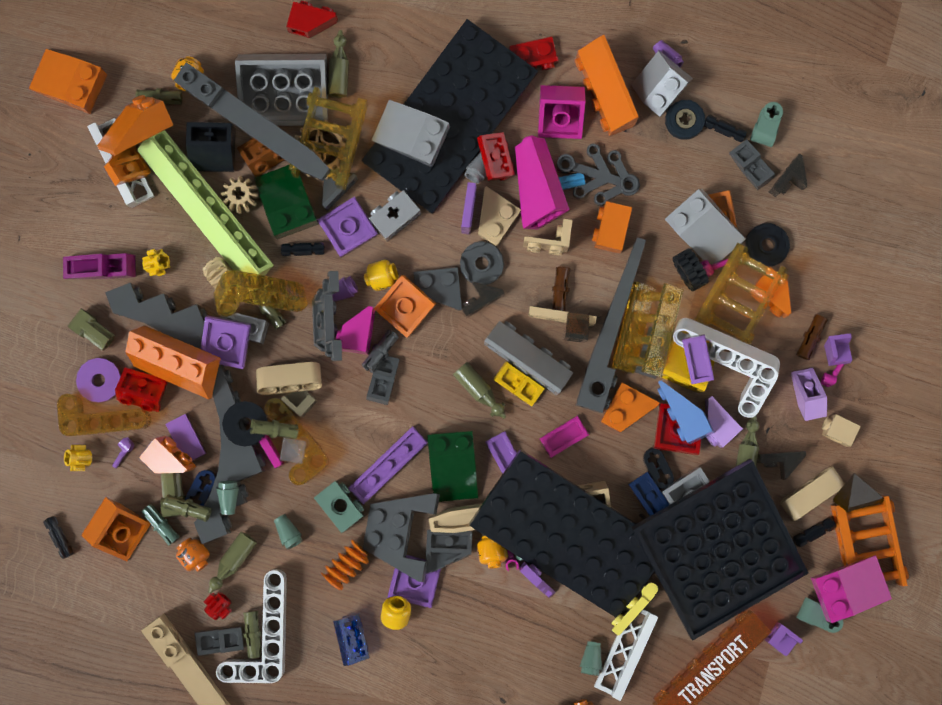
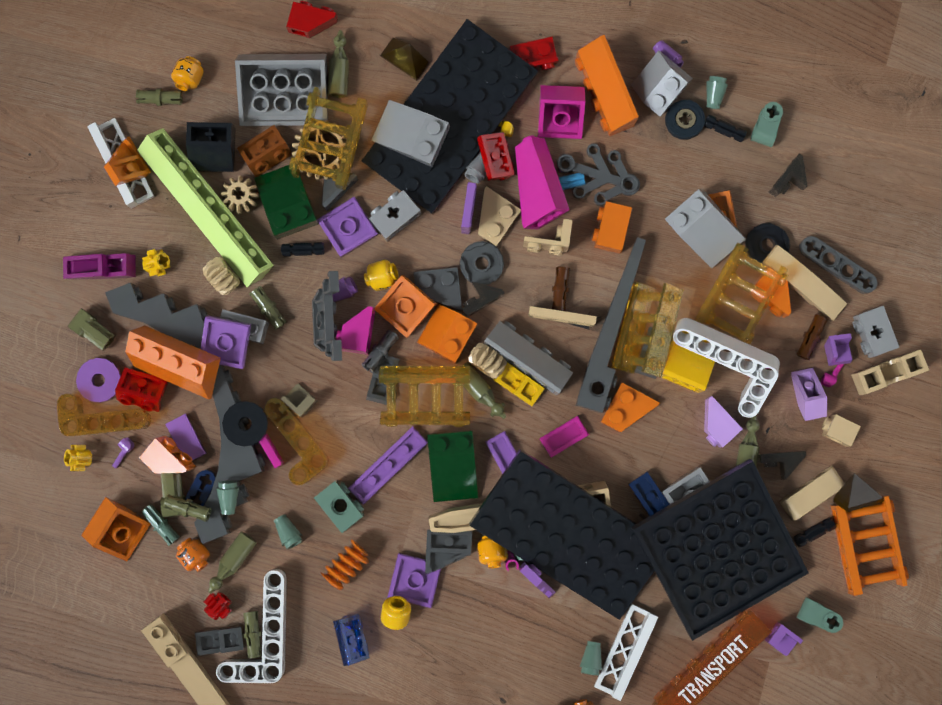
orange slope [29,49,108,114] -> none
black axle [43,516,73,559] -> none
orange slope [97,95,173,155] -> none
dark grey piece [173,62,331,181] -> none
clear yellow beam [213,270,308,317] -> none
olive pin [250,419,298,439] -> none
tan beam [256,362,322,395] -> none
clear plate [280,438,307,464] -> none
dark grey wing [363,493,440,582] -> none
clear smoke slope [563,312,590,343] -> none
light yellow hinge [611,582,658,636] -> none
black beam [643,448,674,489] -> none
red plate [654,403,705,456] -> none
medium blue slope [657,380,714,444] -> none
black tyre [672,248,709,292] -> none
medium lavender tile [682,334,714,384] -> none
dark pink hand [700,259,730,277] -> none
dark grey slope [729,139,775,190] -> none
dark pink slope [810,555,892,623] -> none
none -> clear yellow fence [379,366,470,427]
none -> dark brown slope [380,38,429,81]
none -> orange slope [417,304,477,364]
none -> tan gear [468,343,507,379]
none -> yellow hand [498,121,514,137]
none -> sand green cone [706,76,728,109]
none -> tan slope [763,245,847,321]
none -> dark grey beam [799,236,877,294]
none -> tan arch [851,349,929,395]
none -> light grey brick [852,306,900,358]

